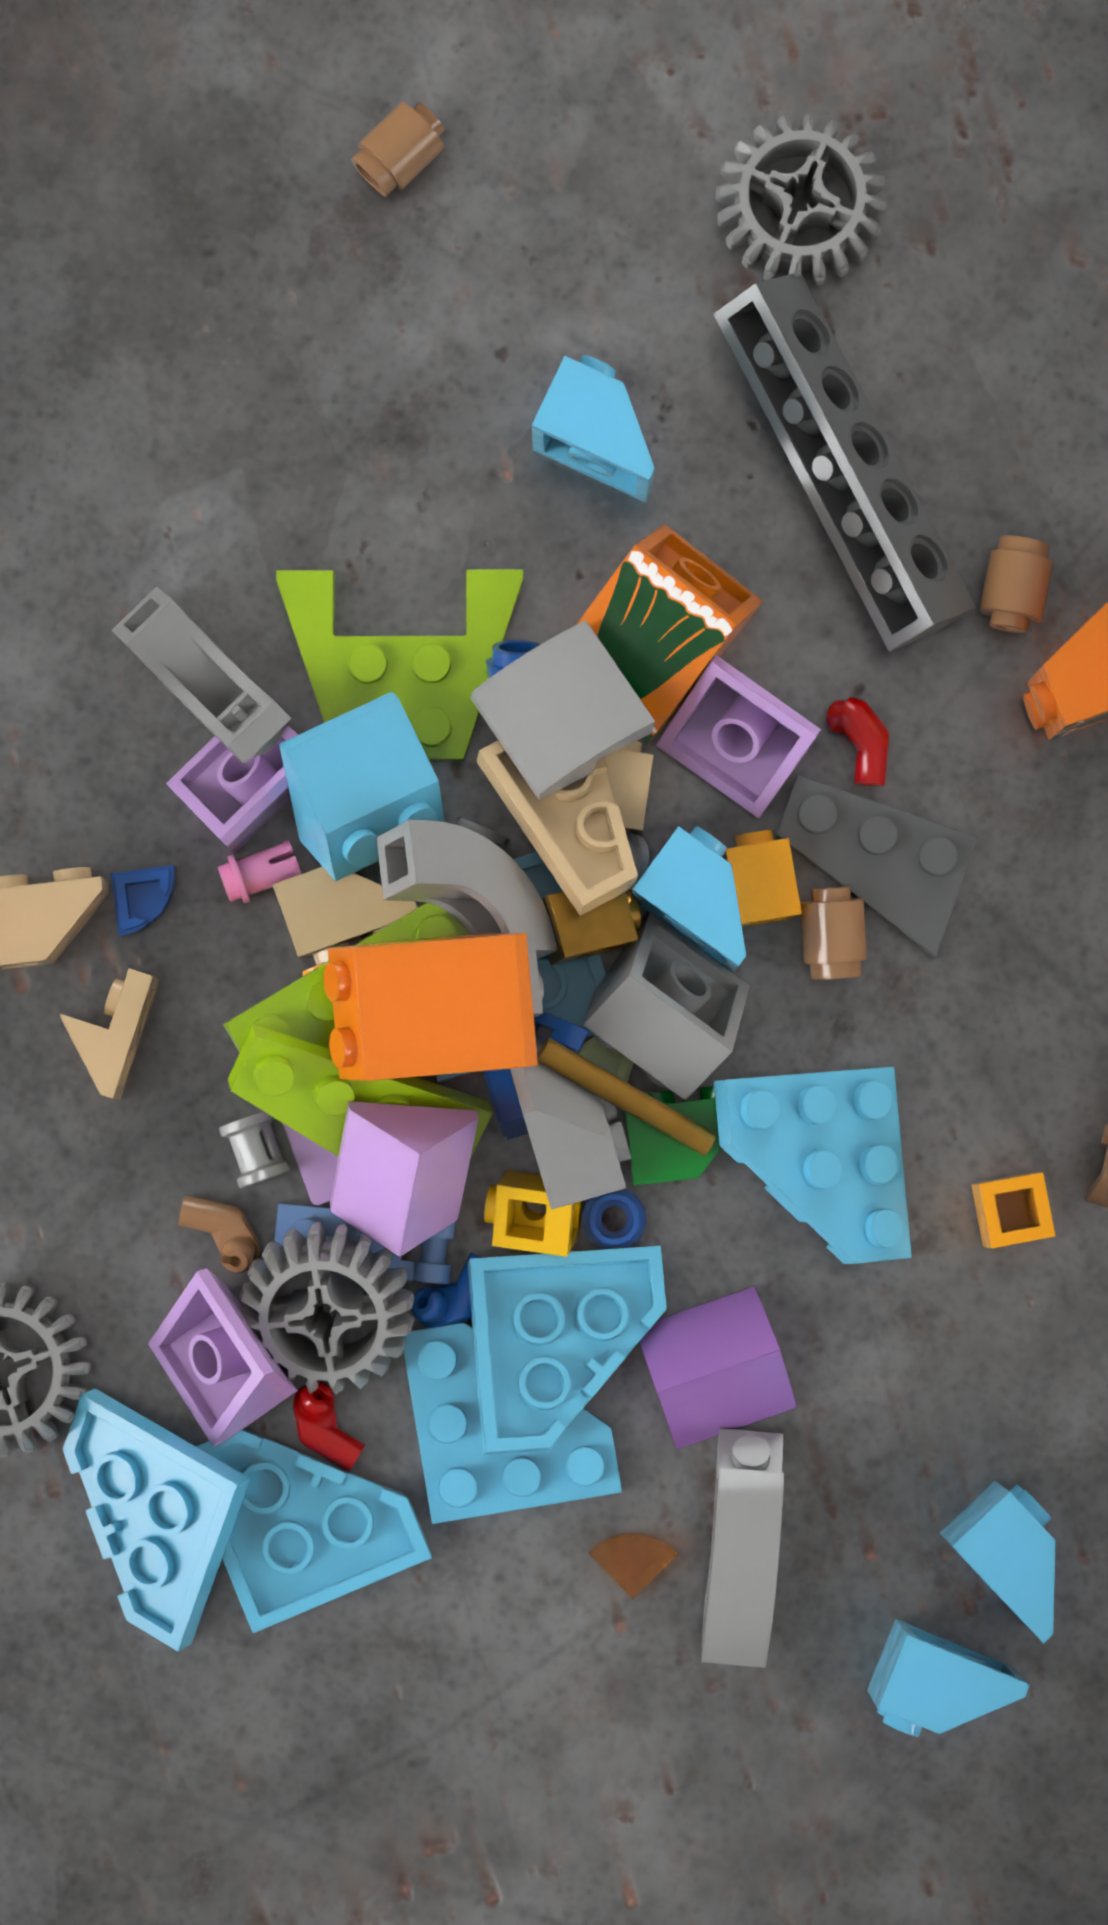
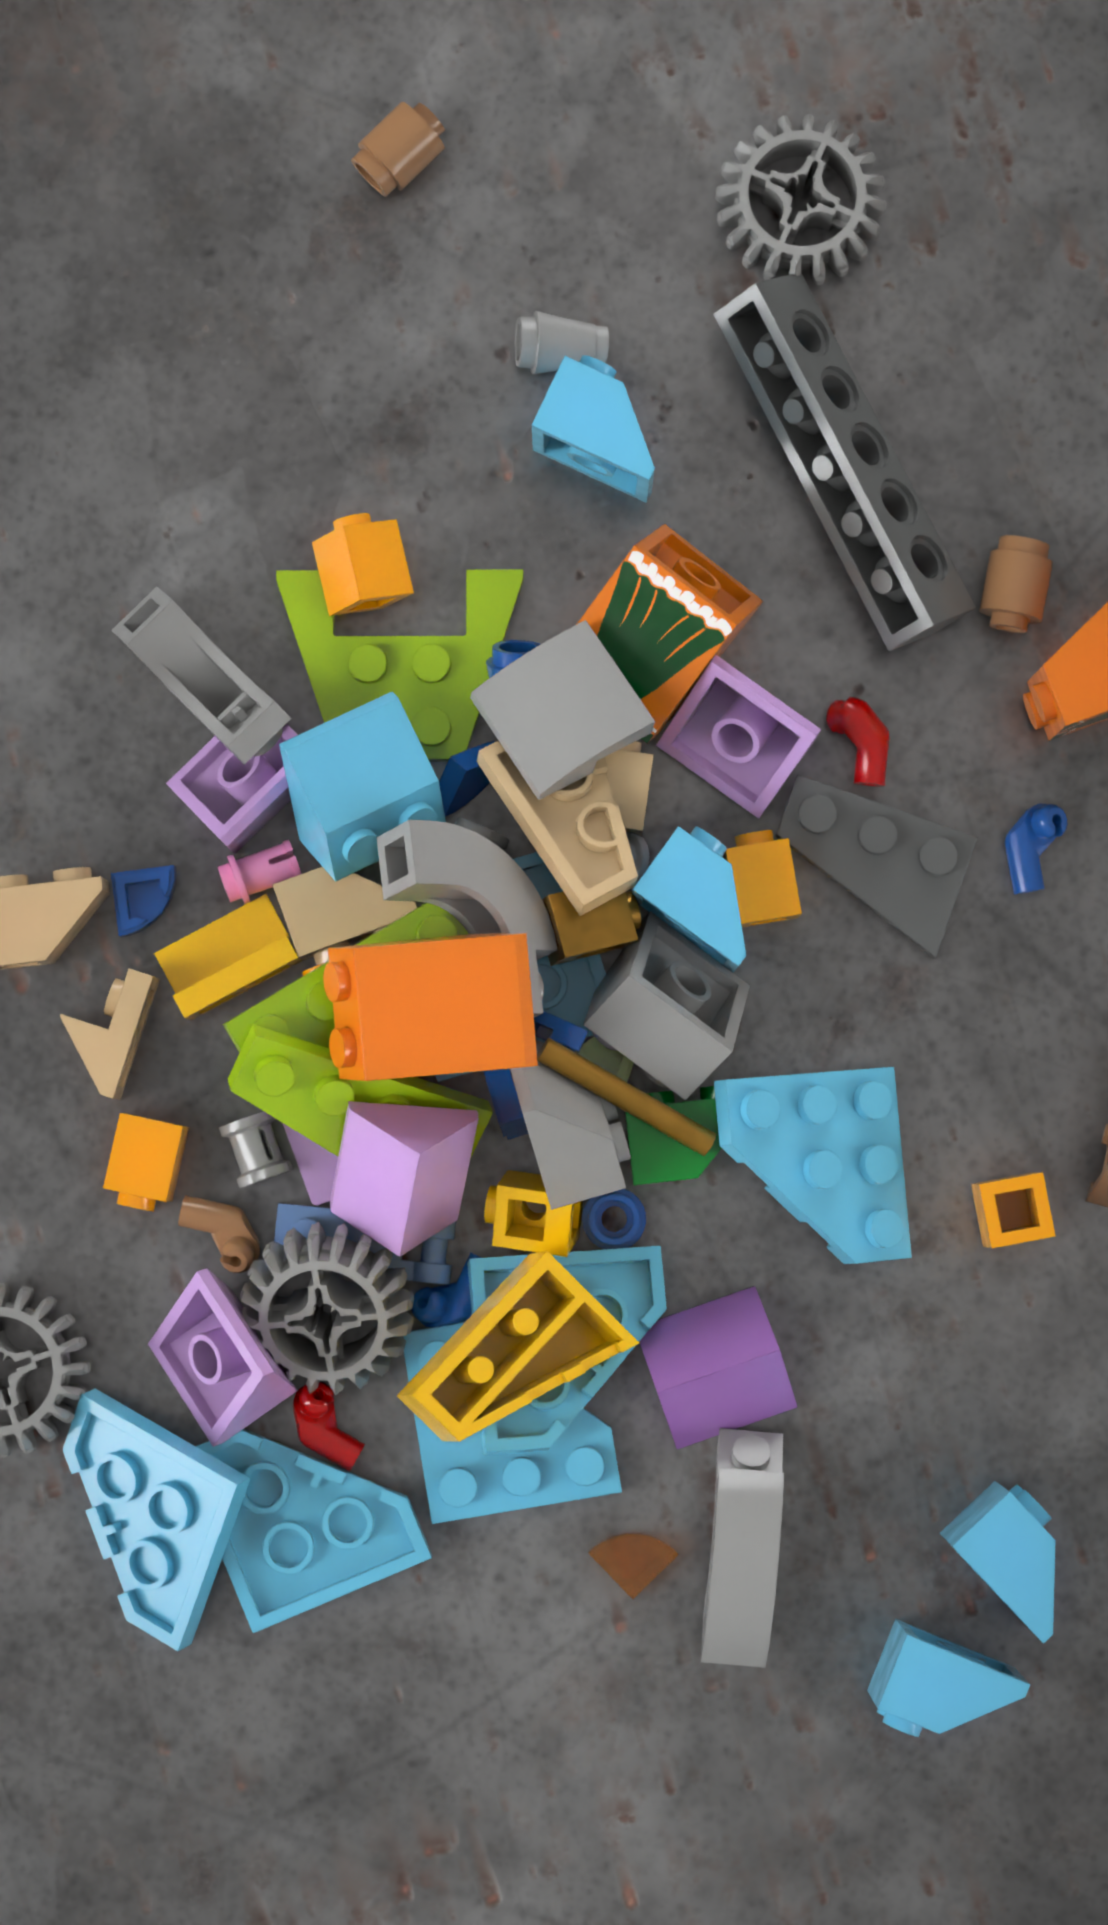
medium nougat brick [800,886,867,979] -> none
none -> light orange brick [103,1113,189,1212]
none -> yellow panel [154,894,302,1021]
none -> light orange brick [312,513,414,616]
none -> yellow wedge [397,1251,639,1442]
none -> blue tile [439,741,495,817]
none -> light grey cone [515,310,609,374]
none -> blue arm [1005,803,1068,895]

